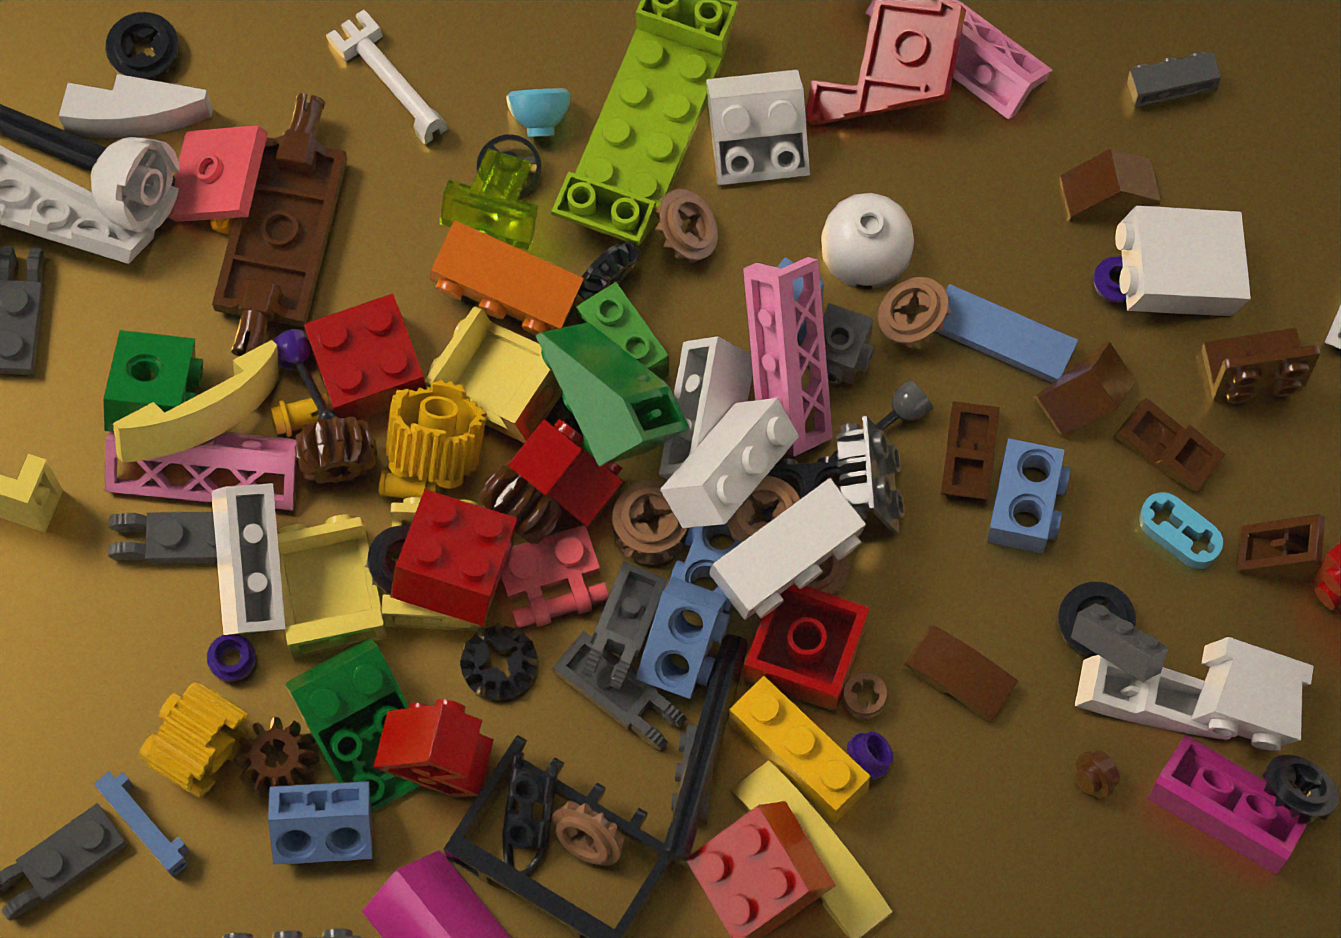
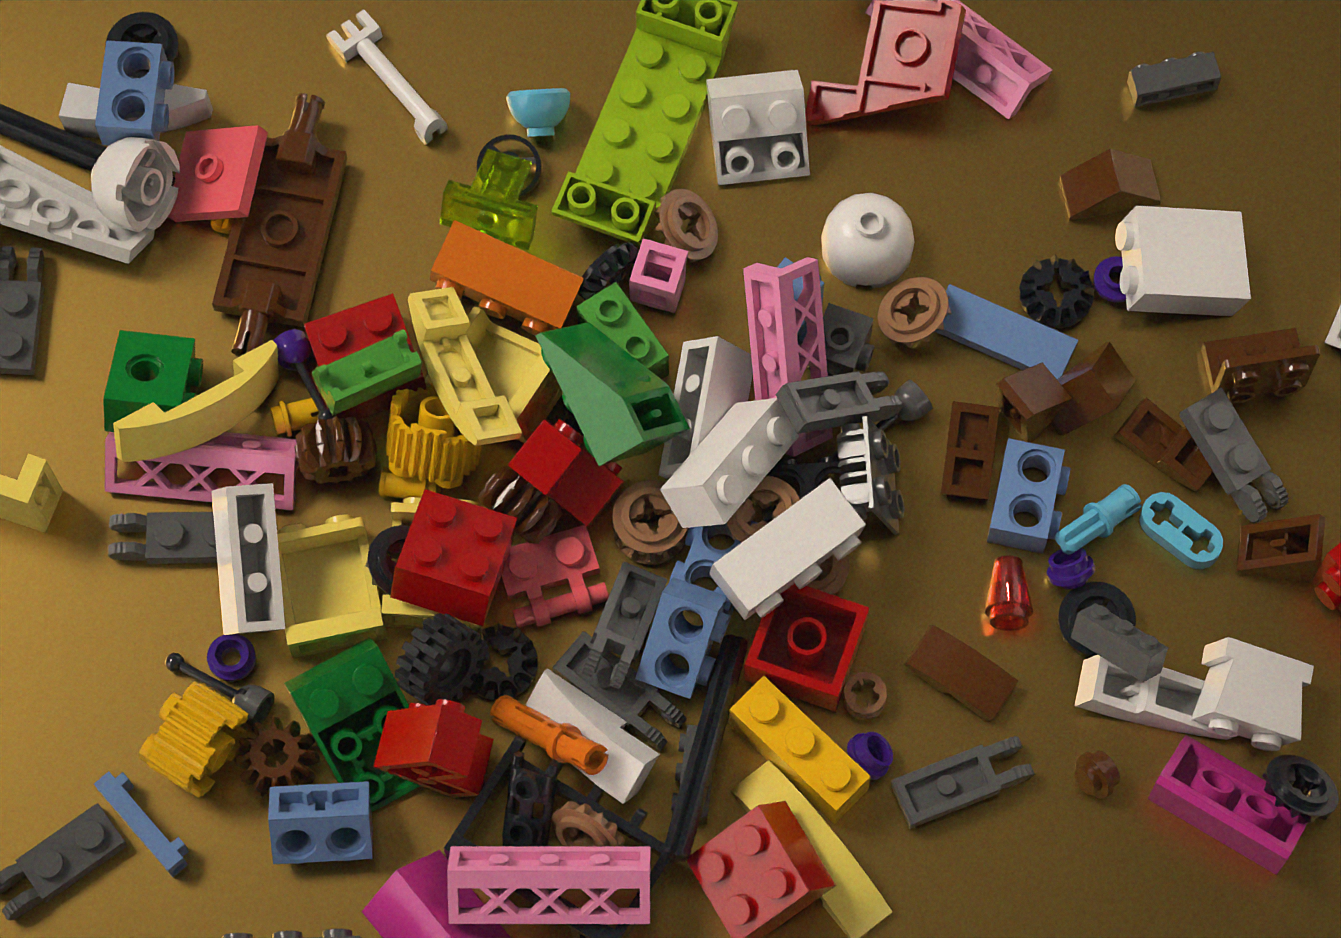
none -> medium blue brick [95,41,174,145]
none -> hinge [165,653,275,726]
none -> bright green hinge [312,329,423,416]
none -> black tyre [395,613,485,706]
none -> light yellow slope [408,287,522,446]
none -> bright pink fence [447,846,651,924]
none -> orange pin [490,695,608,775]
none -> white slope [526,669,660,804]
none -> bright pink brick [629,238,688,313]
none -> dark grey hinge [776,371,903,434]
none -> dark grey hinge [891,736,1035,829]
none -> clear red cone [985,555,1033,631]
none -> reddish brown slope [996,362,1072,443]
none -> black gear [1019,254,1095,328]
none -> dark purple plate [1047,548,1095,589]
none -> medium azure axle [1055,484,1142,554]
none -> dark grey hinge [1179,387,1289,523]

